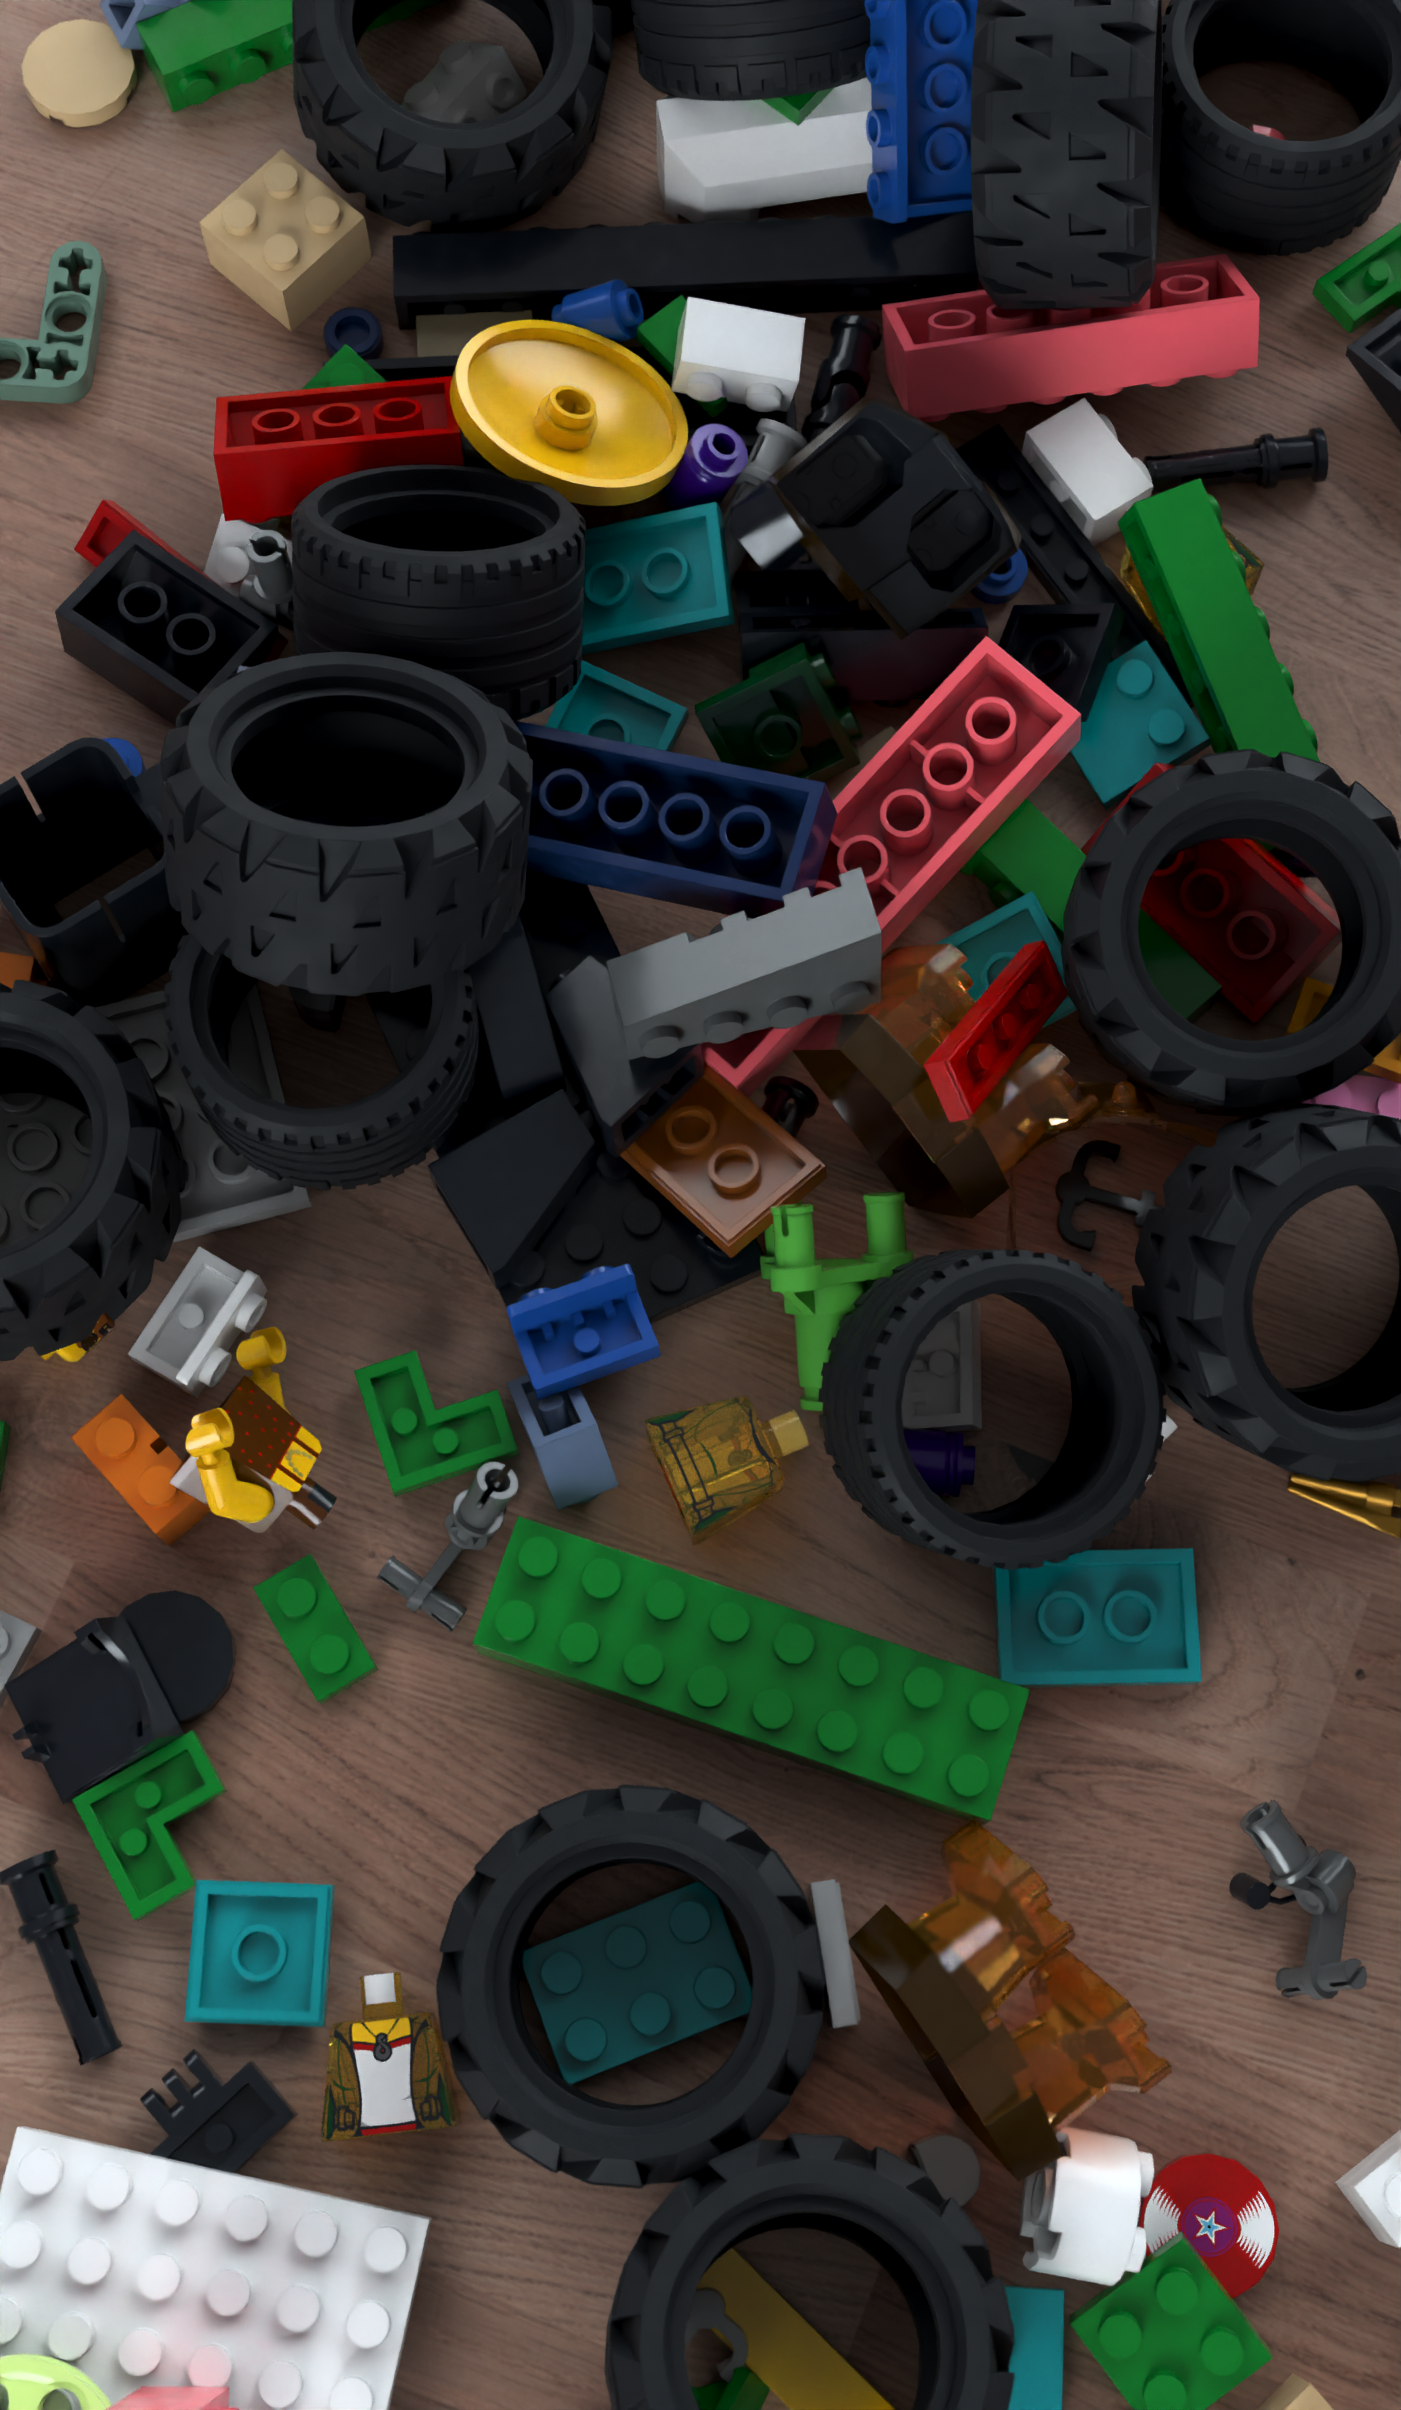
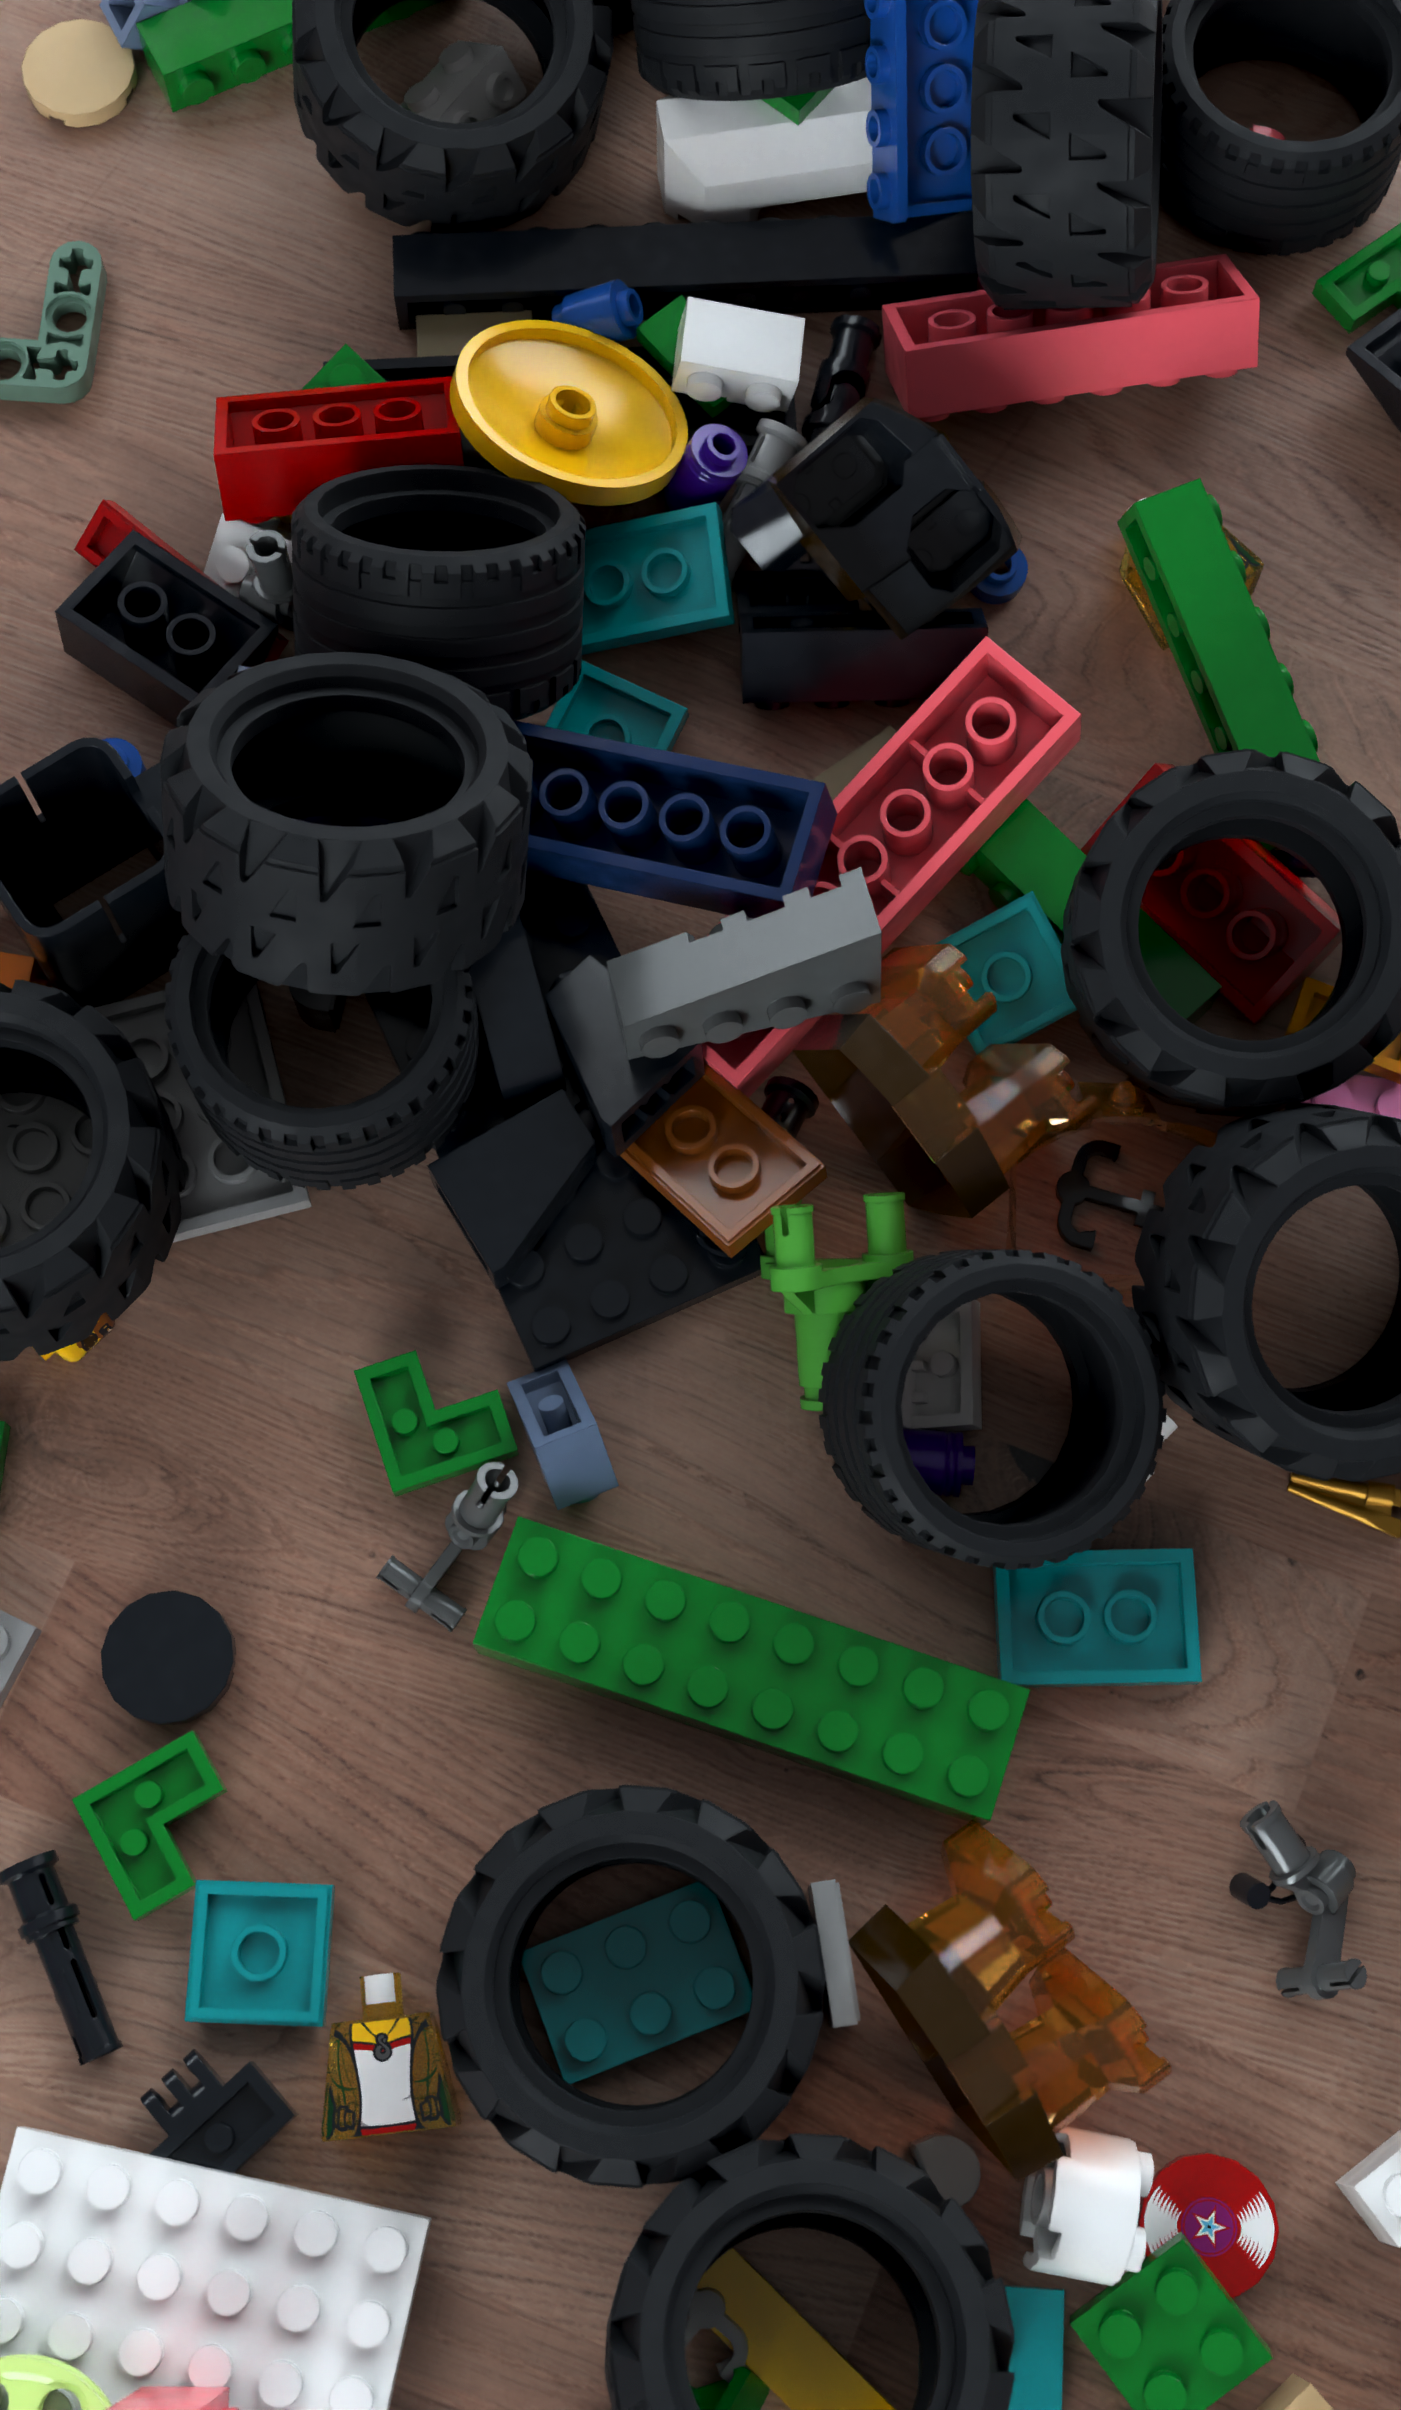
black piece [4,1616,184,1804] -> none
orange piece [70,1393,211,1547] -> none
white bracket [128,1246,268,1398] -> none
torso [169,1327,337,1533] -> none
tan brick [199,149,372,332] -> none
green plate [253,1553,378,1704] -> none
dark blue tile [324,307,384,360] -> none
blue bracket [506,1264,661,1400] -> none
clear yellow torso [644,1396,809,1546] -> none
dark green plate [695,642,864,782] -> none
red tile [923,940,1068,1123] -> none
black tile [955,424,1194,708] -> none
black plate [998,603,1126,722] -> none
white brick [1022,398,1154,547] -> none
teal plate [1070,640,1211,810] -> none
black pin [1143,427,1328,495] -> none

